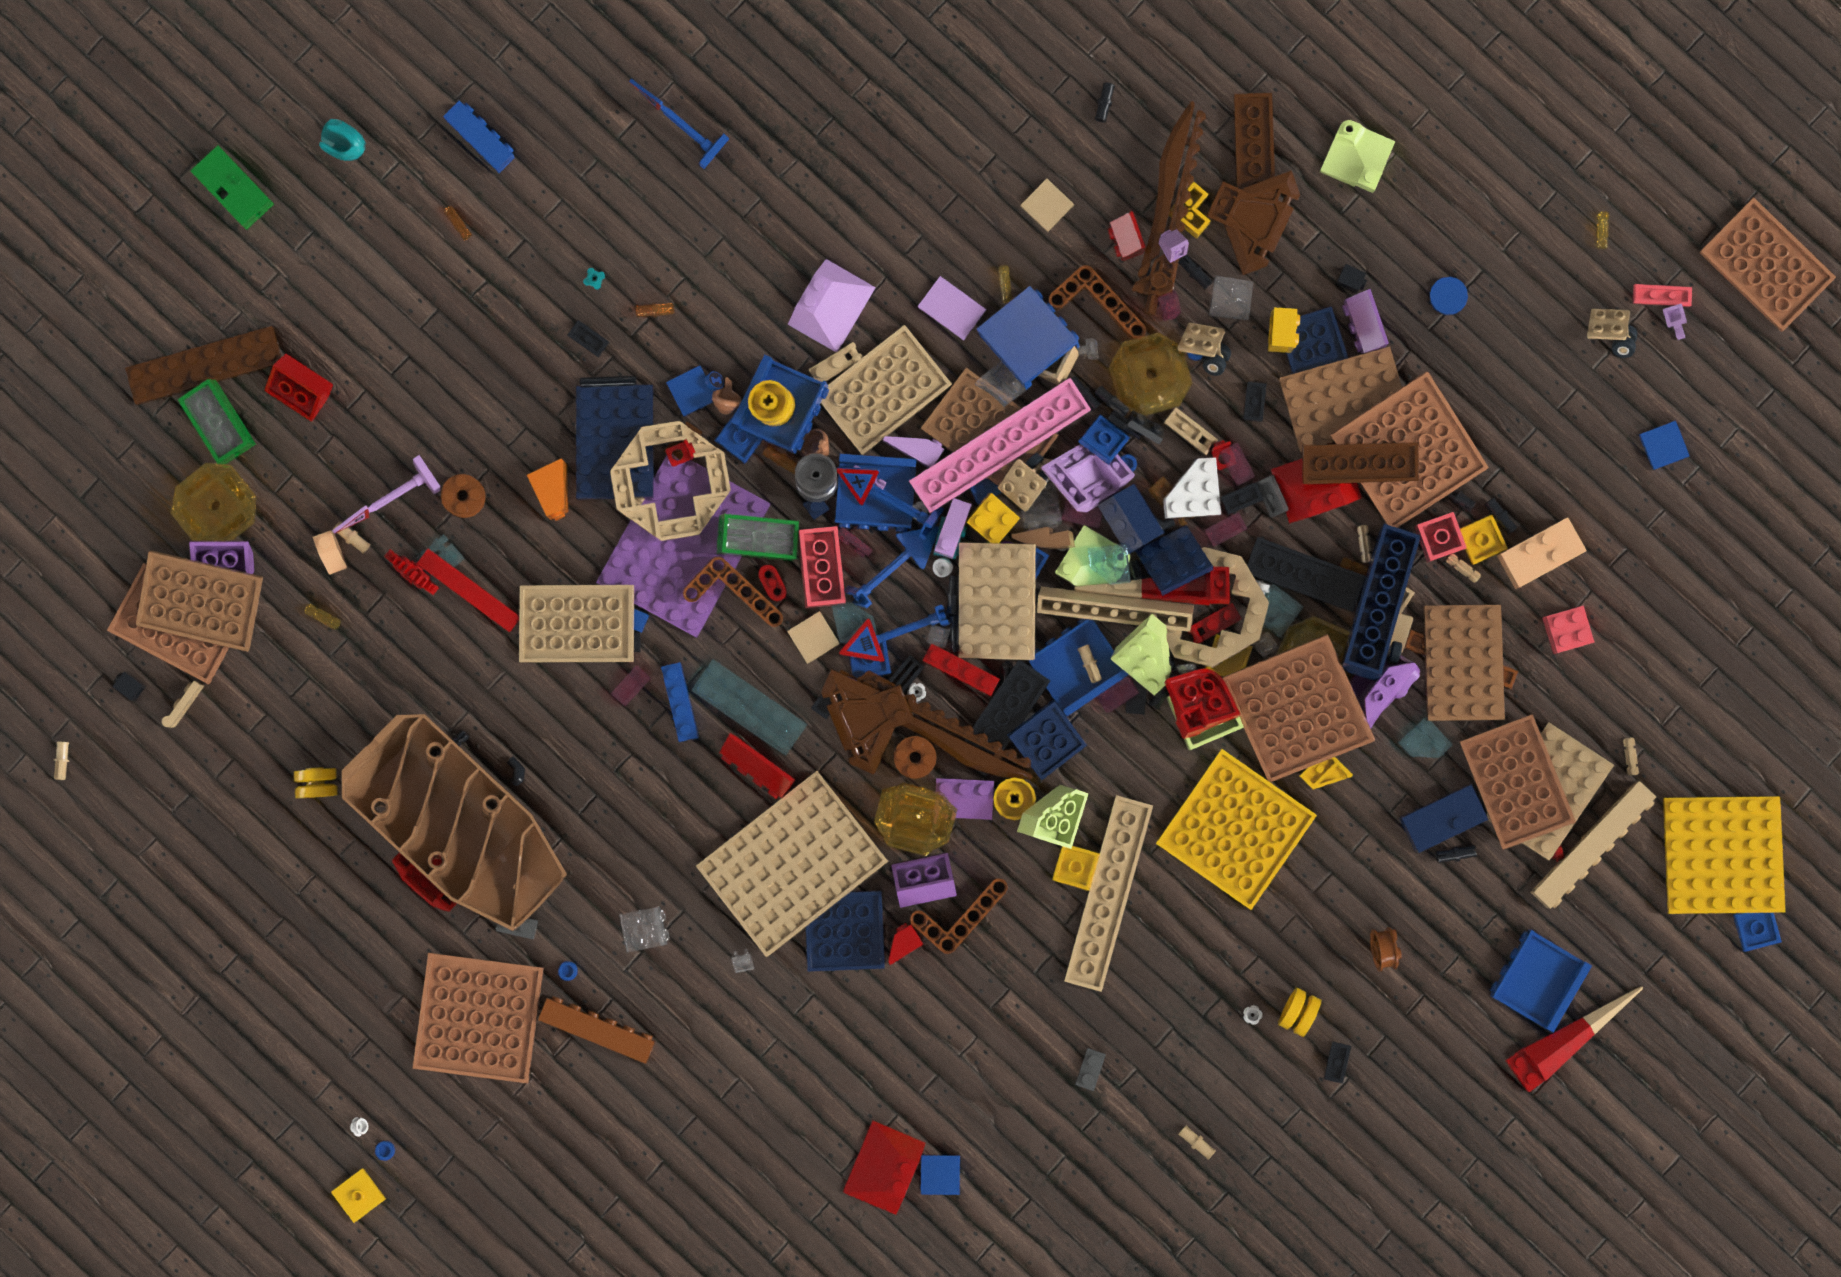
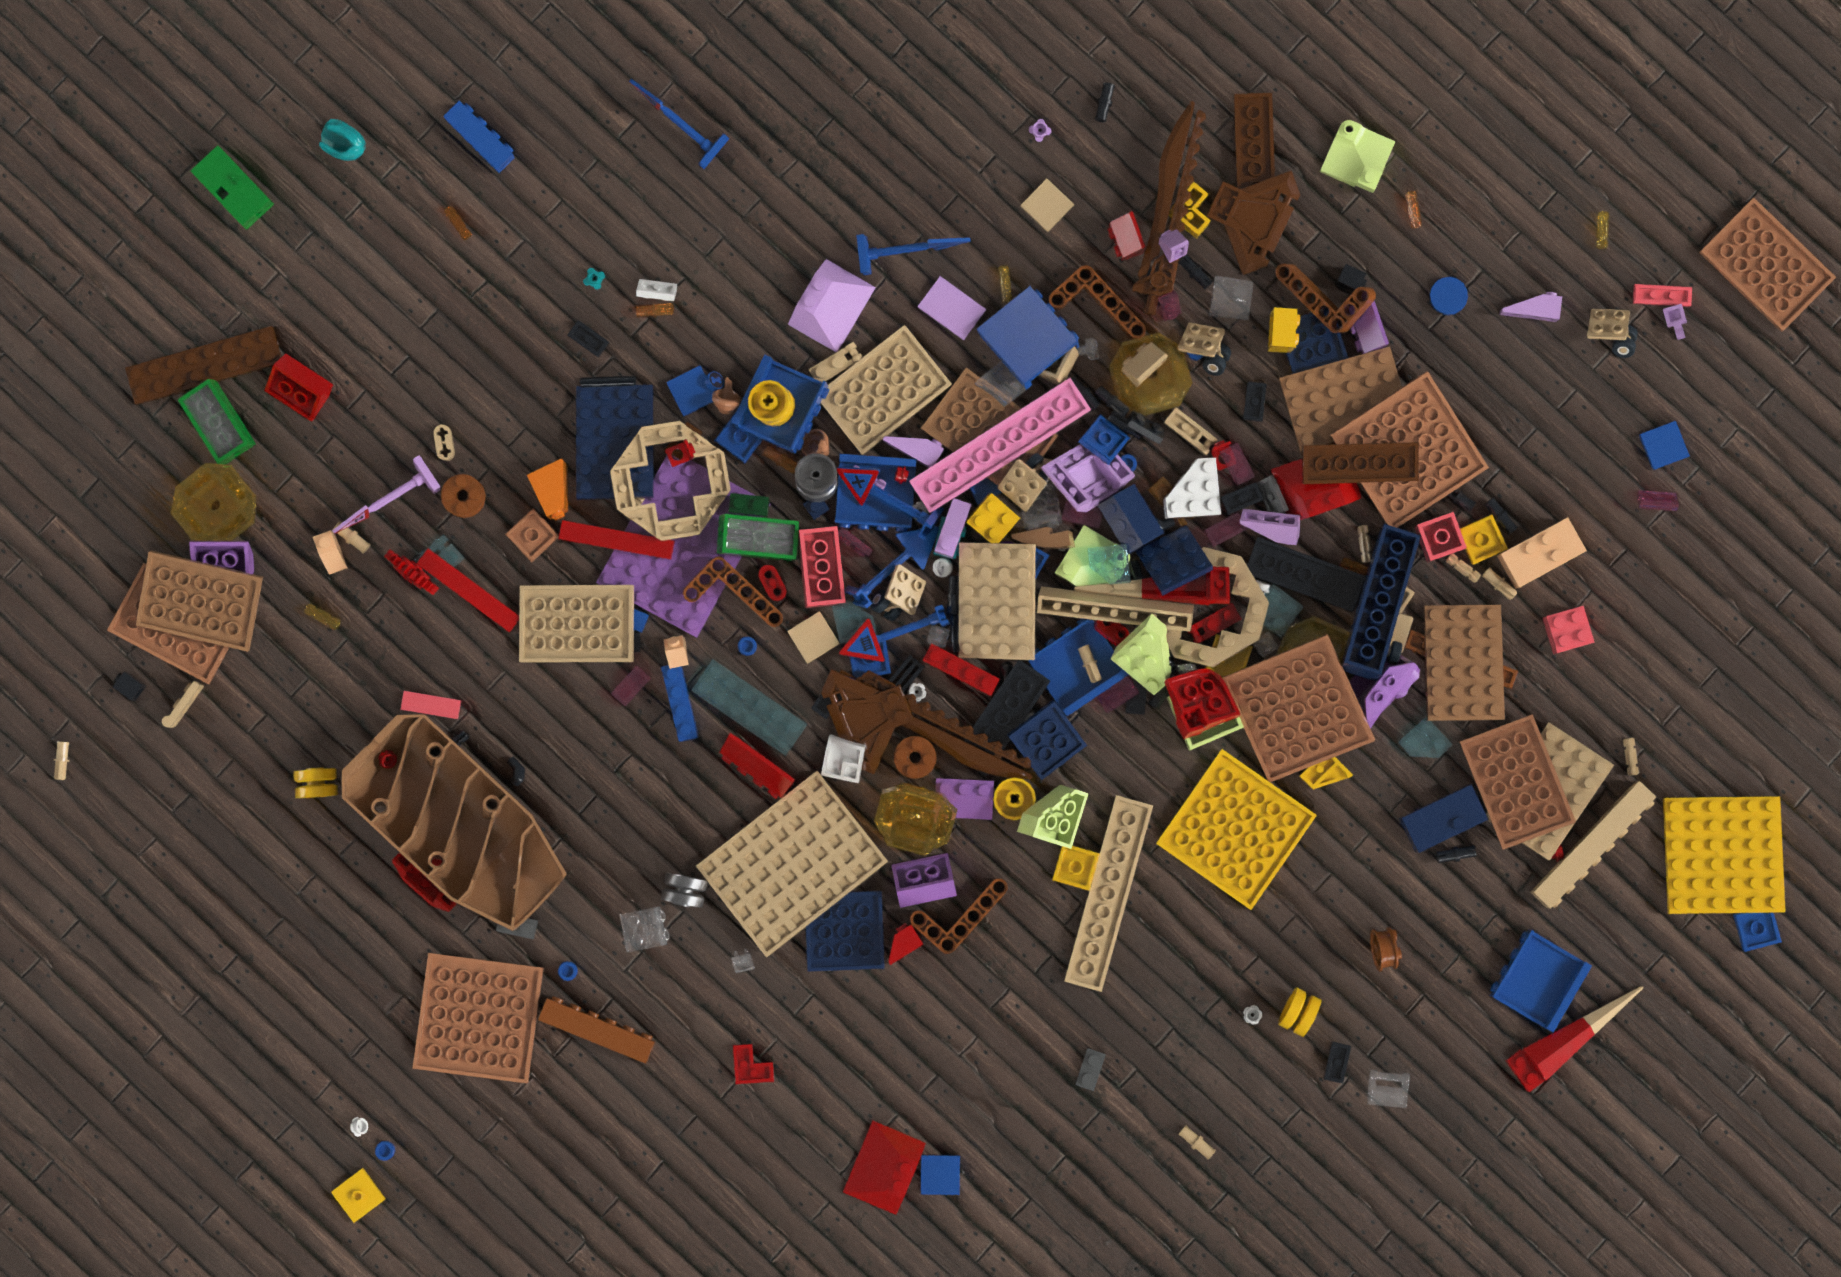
none -> red plate [378,750,397,769]
none -> coral tile [400,691,461,719]
none -> tan beam [434,424,455,461]
none -> nougat plate [506,508,559,562]
none -> red tile [558,520,675,560]
none -> white plate [636,279,677,301]
none -> flat silver wheel [661,873,708,908]
none -> light nougat slope [663,635,689,669]
none -> dark green brick [729,493,770,518]
none -> red plate [733,1044,774,1084]
none -> blue tile [738,637,757,656]
none -> white plate [821,735,866,783]
none -> blue piece [856,234,971,276]
none -> tan plate [870,564,926,621]
none -> red plate [894,466,909,484]
none -> lavender plate [1029,119,1051,142]
none -> red plate [1094,620,1129,646]
none -> tan slope [1121,342,1168,387]
none -> lavender slope [1240,509,1300,545]
none -> dark orange beam [1275,264,1376,333]
none -> clear plate [1367,1069,1410,1108]
none -> clear orange axle [1405,191,1422,229]
none -> tan axle [1481,567,1517,600]
none -> lavender slope [1499,292,1562,322]
none -> clear pink plate [1637,490,1679,511]

